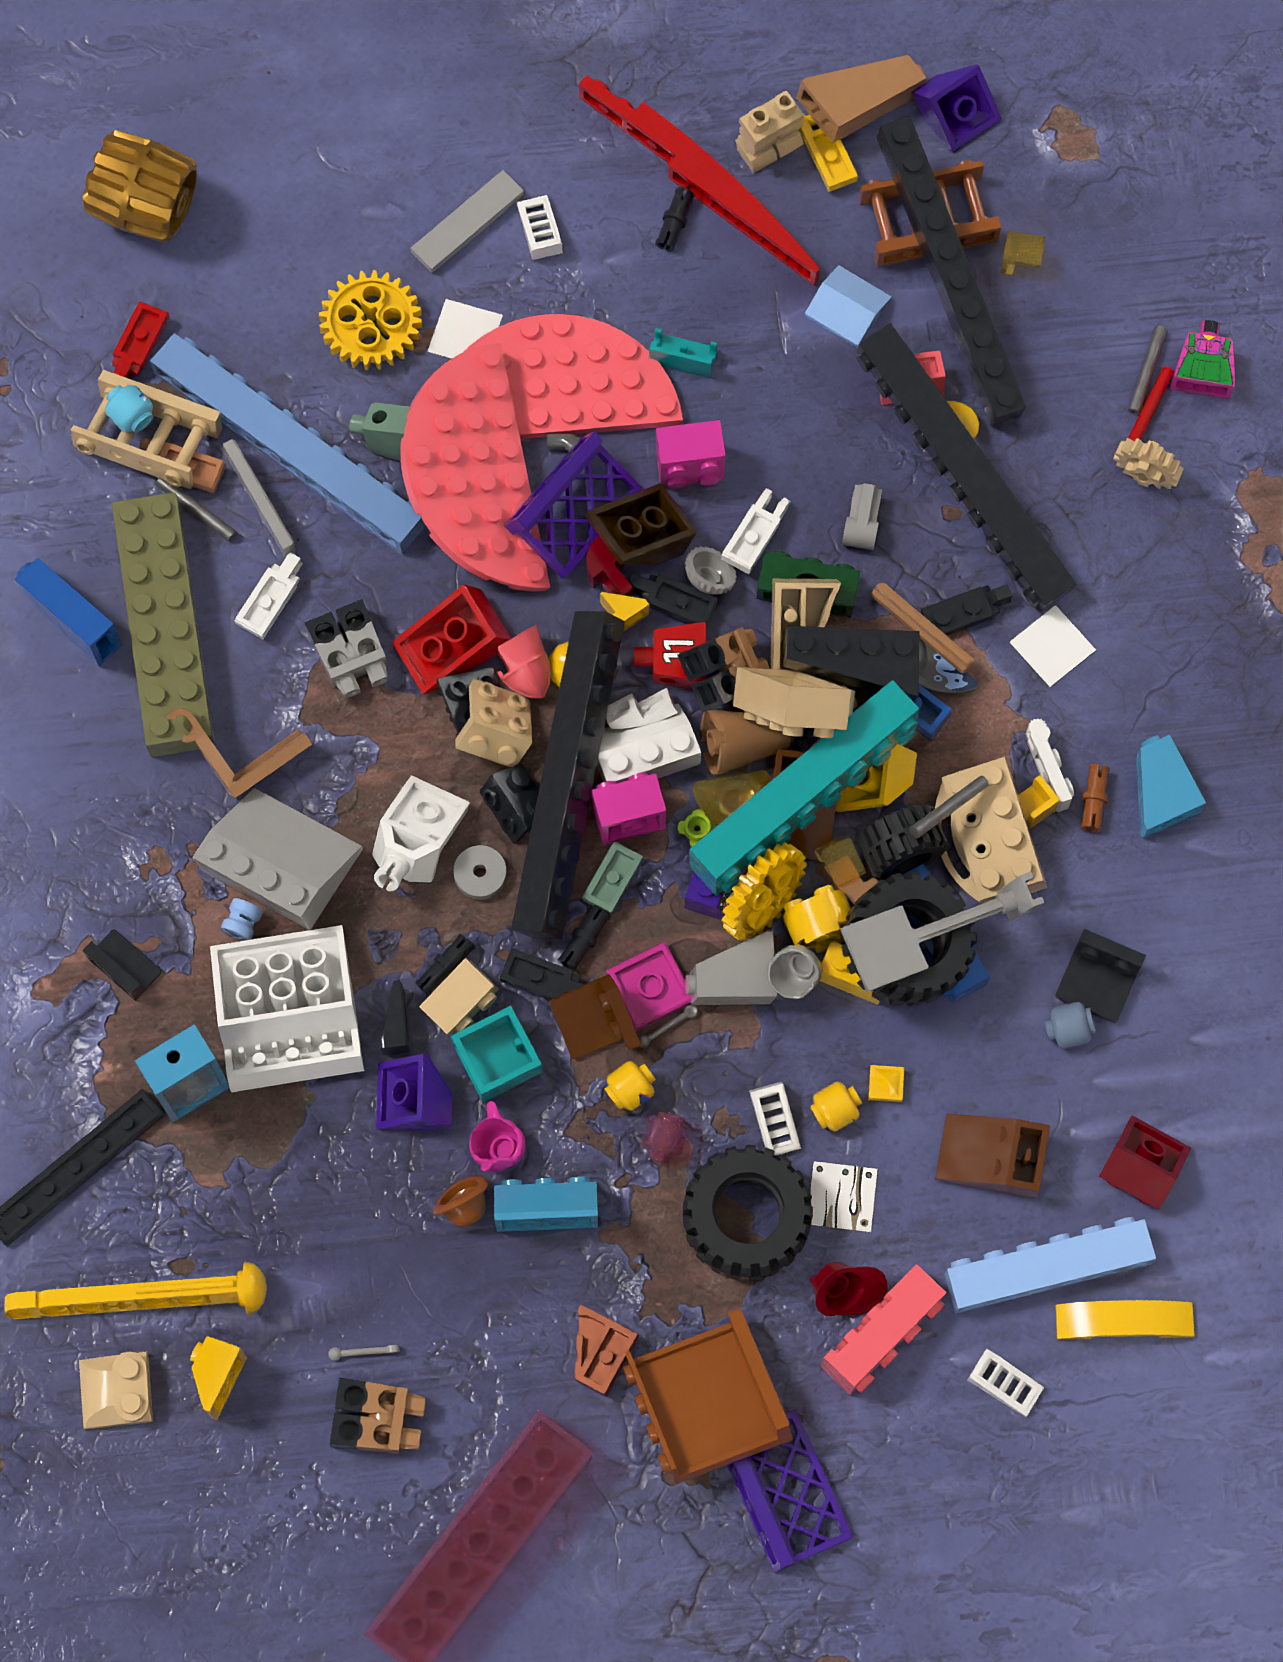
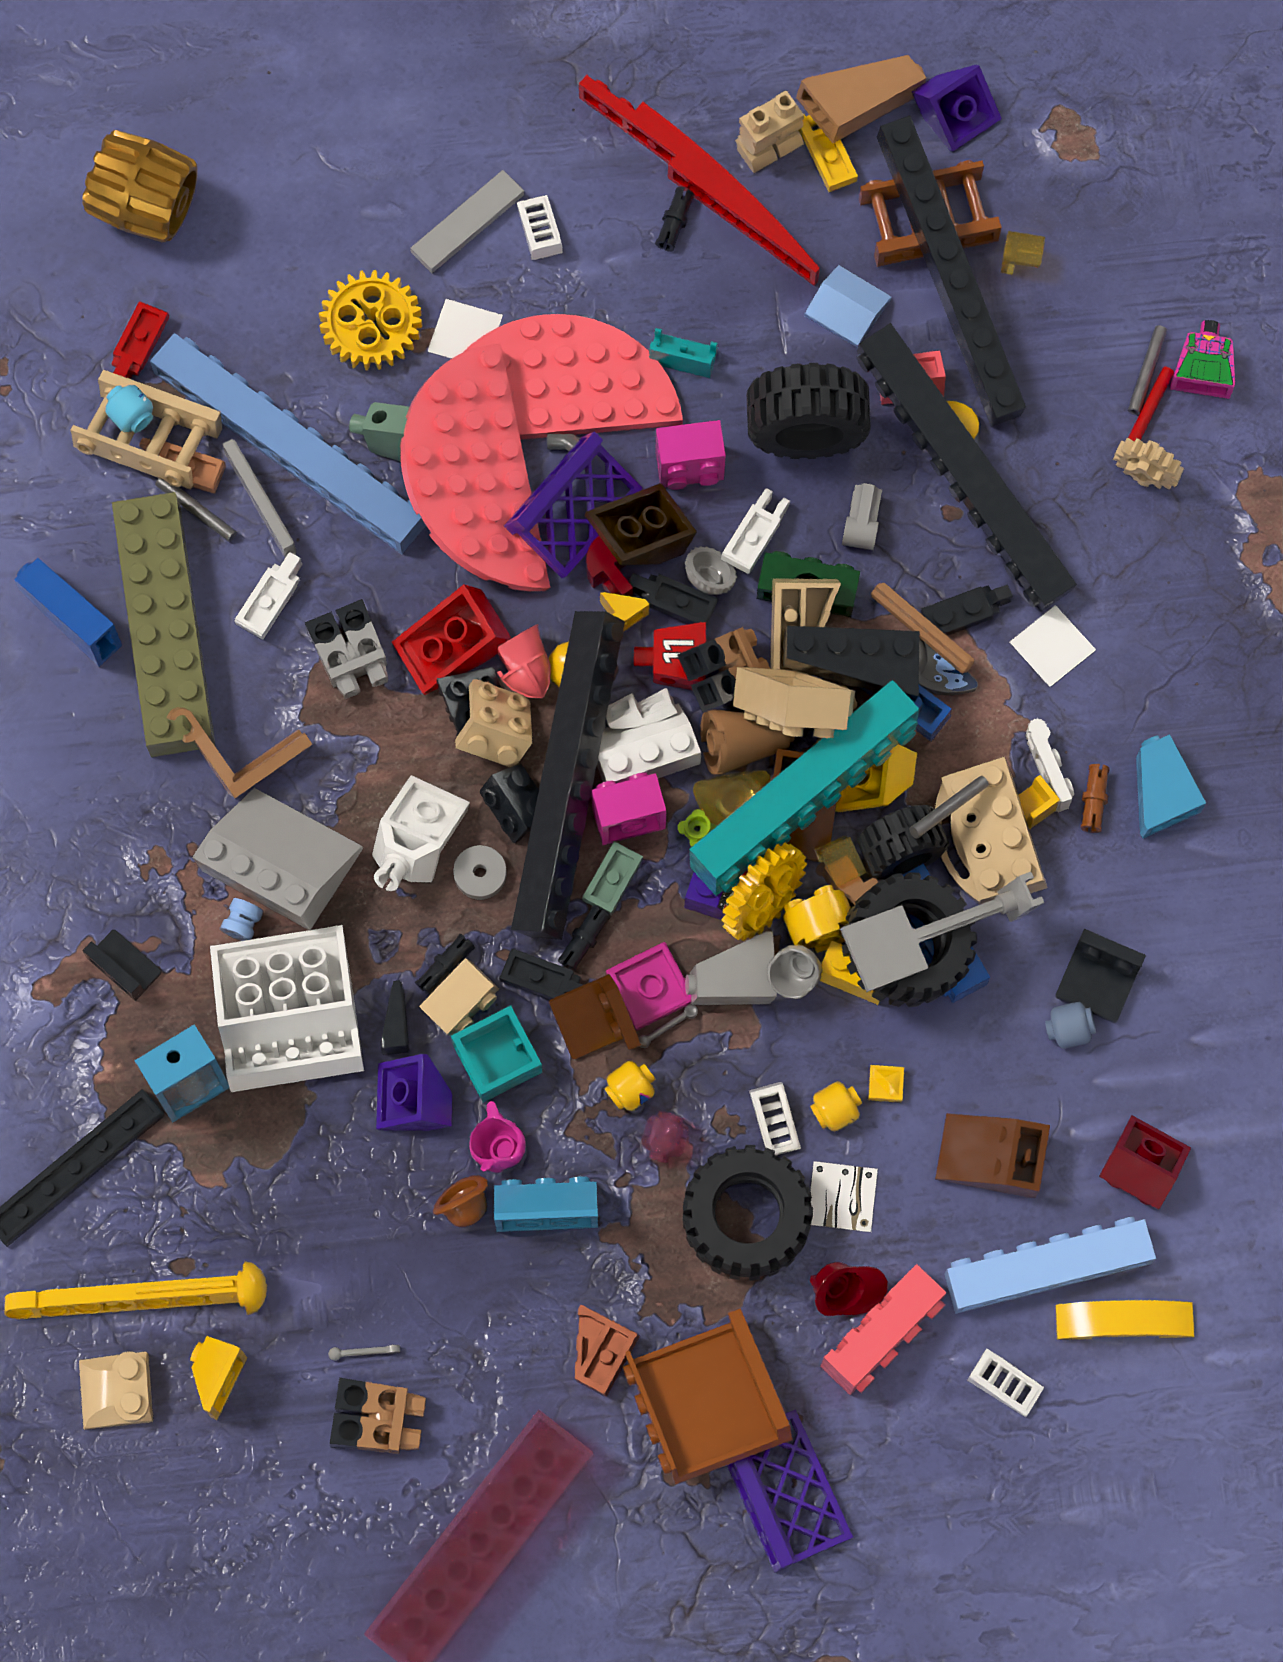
none -> black tyre [746,363,871,459]

